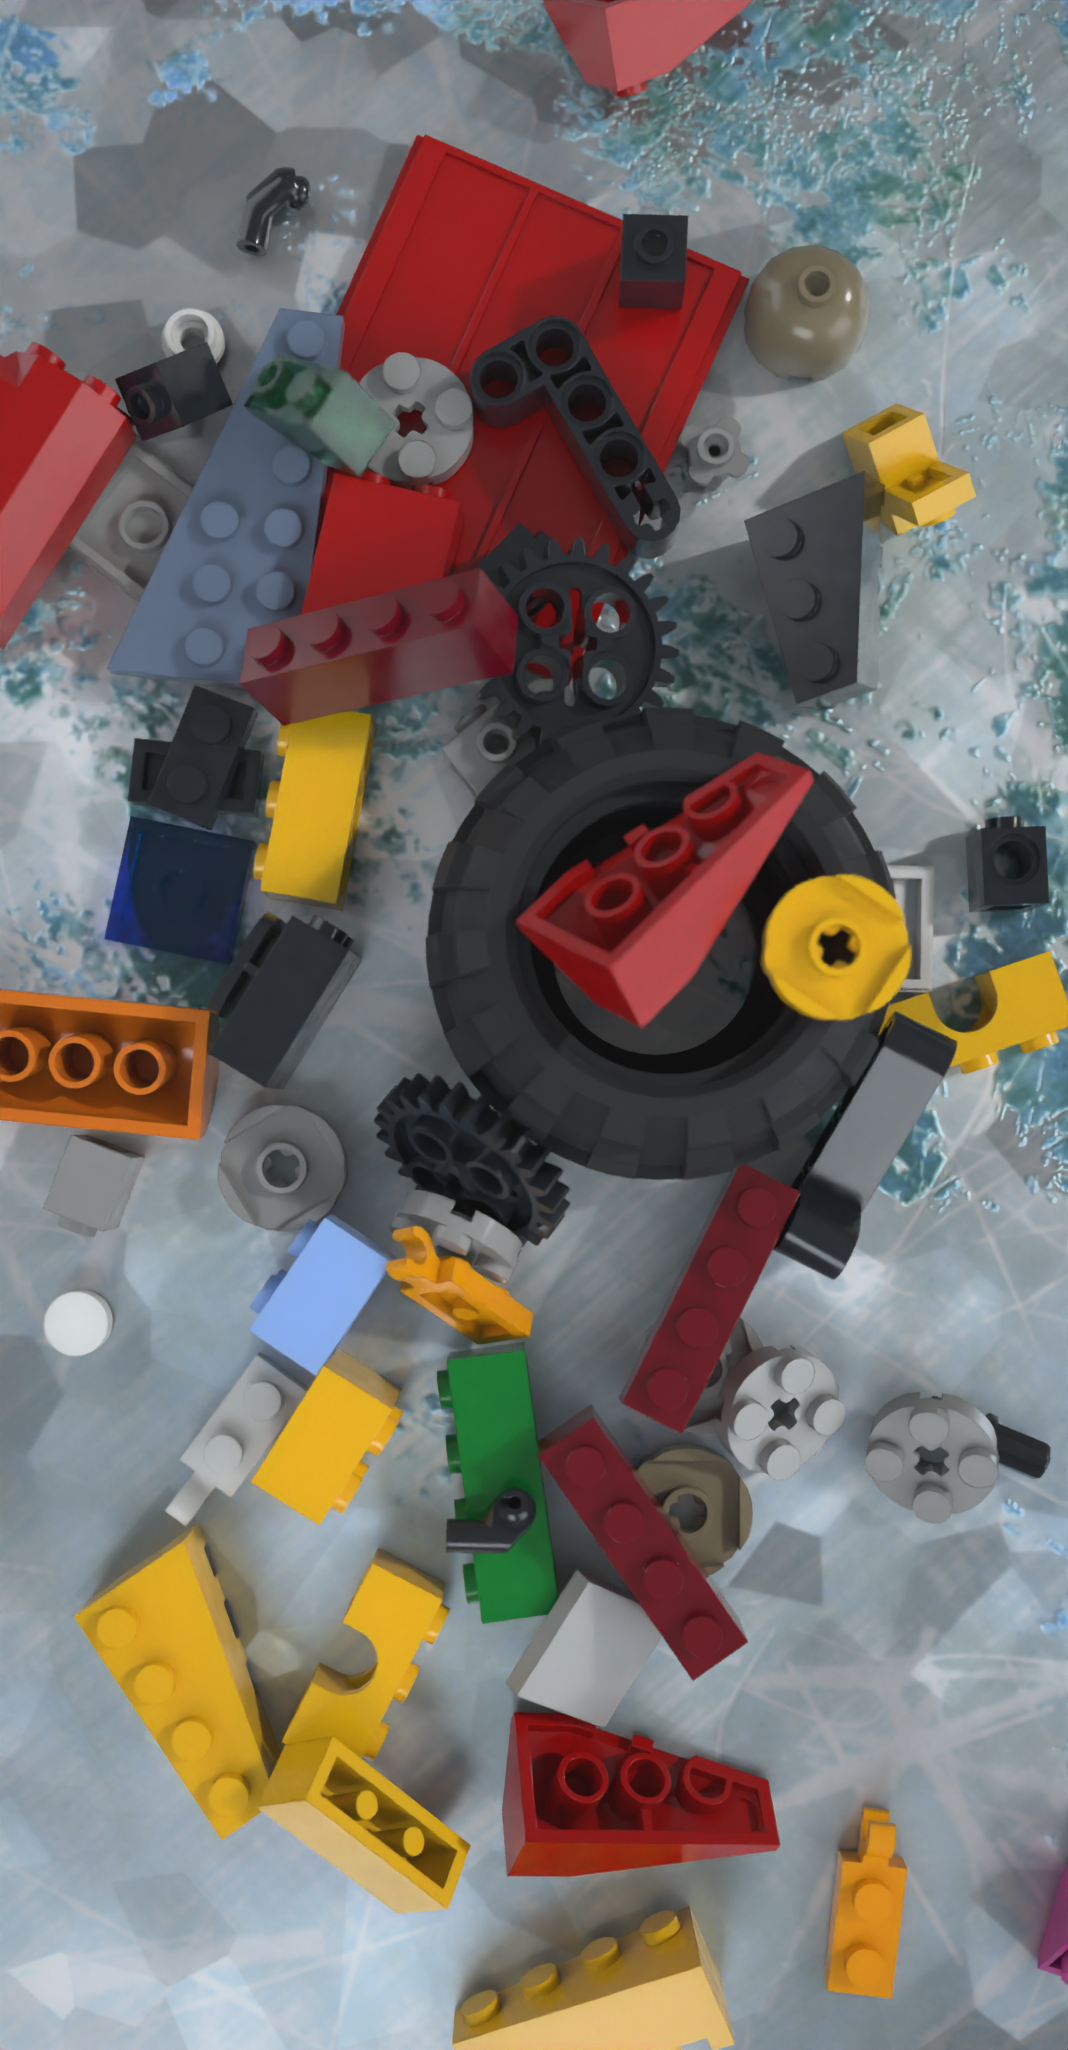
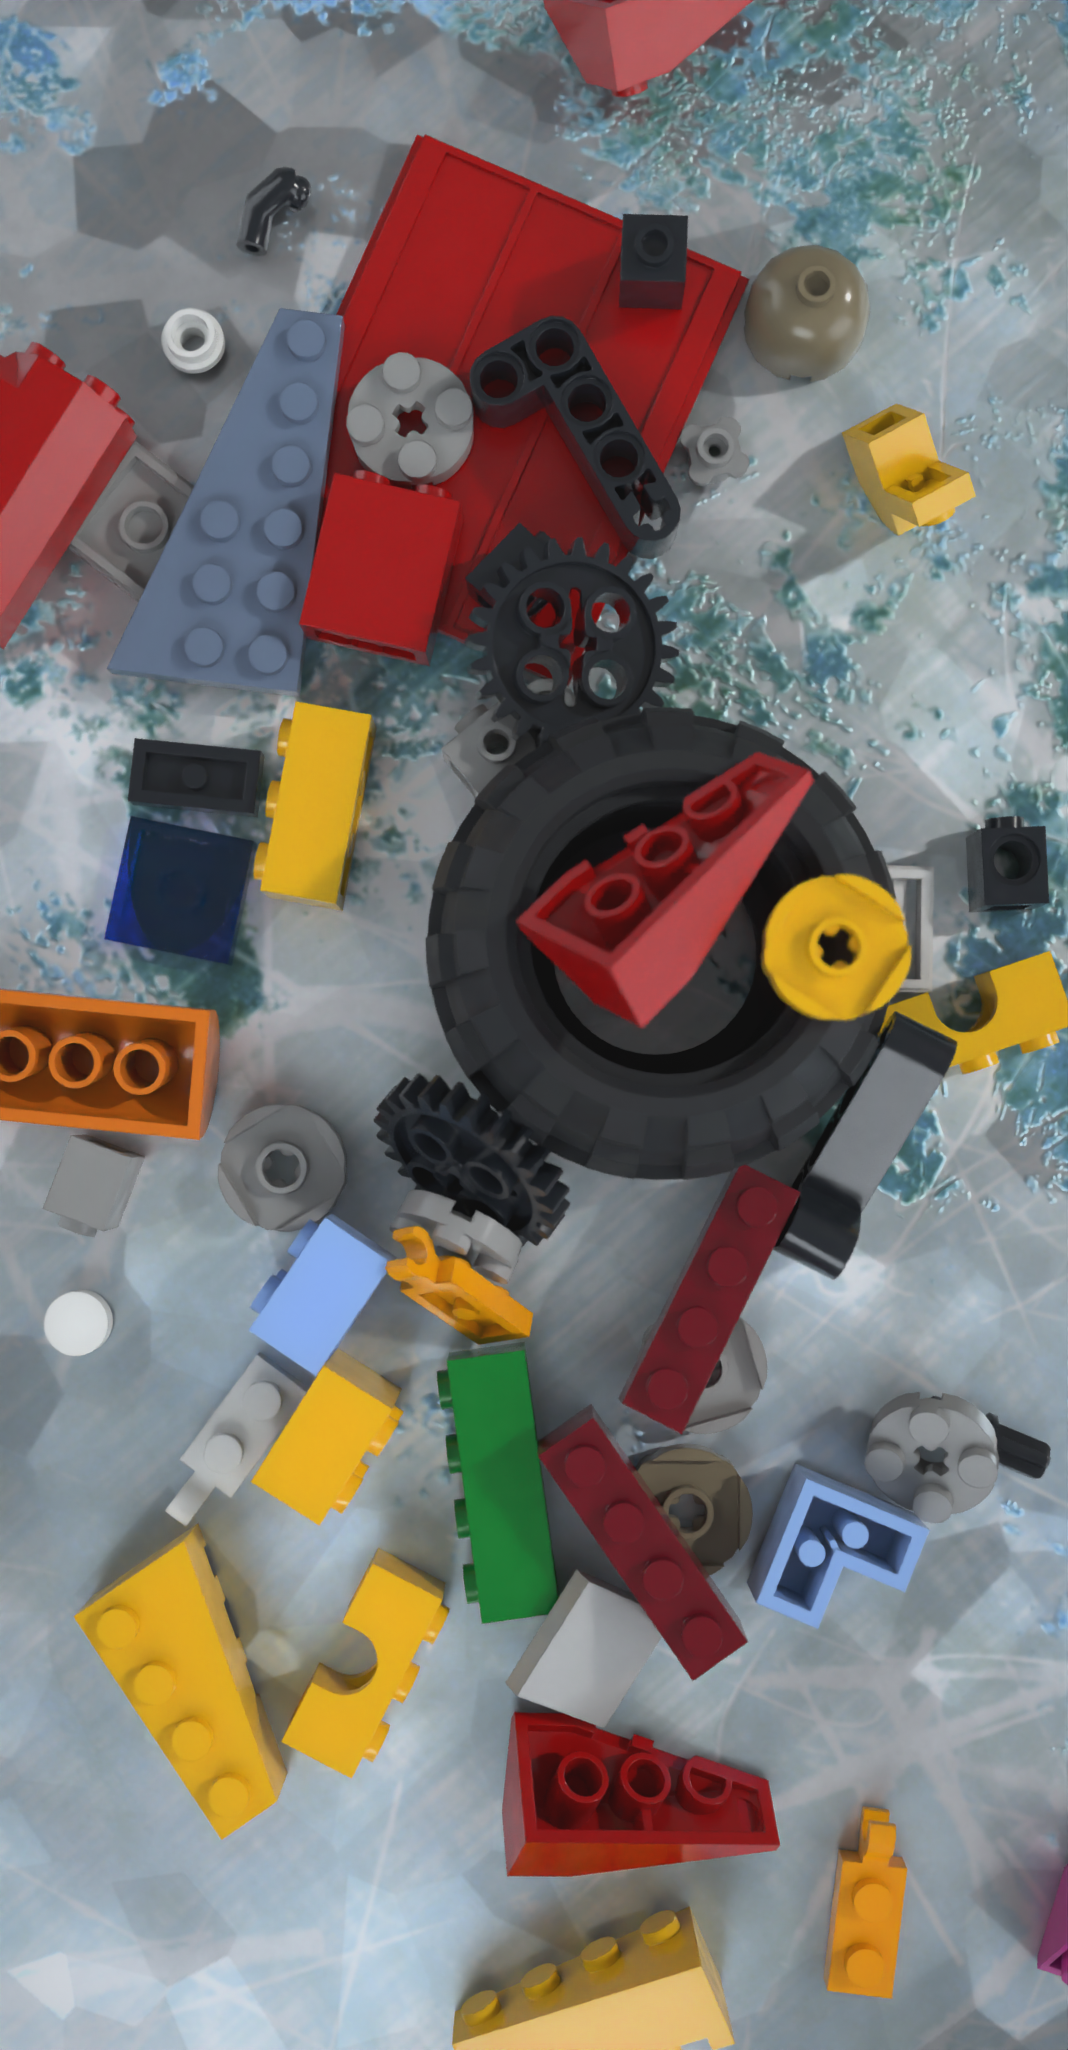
black brick [115,342,233,442] -> none
black plate [147,685,258,831] -> none
black brick [208,912,362,1089] -> none
dark red brick [239,568,518,726] -> none
slope [244,353,397,477] -> none
yellow brick [257,1736,471,1914] -> none
black arm [446,1487,536,1554] -> none
light grey plate [715,1345,846,1480] -> none
black wedge [744,471,885,711] -> none
none -> light blue brick [747,1463,930,1629]

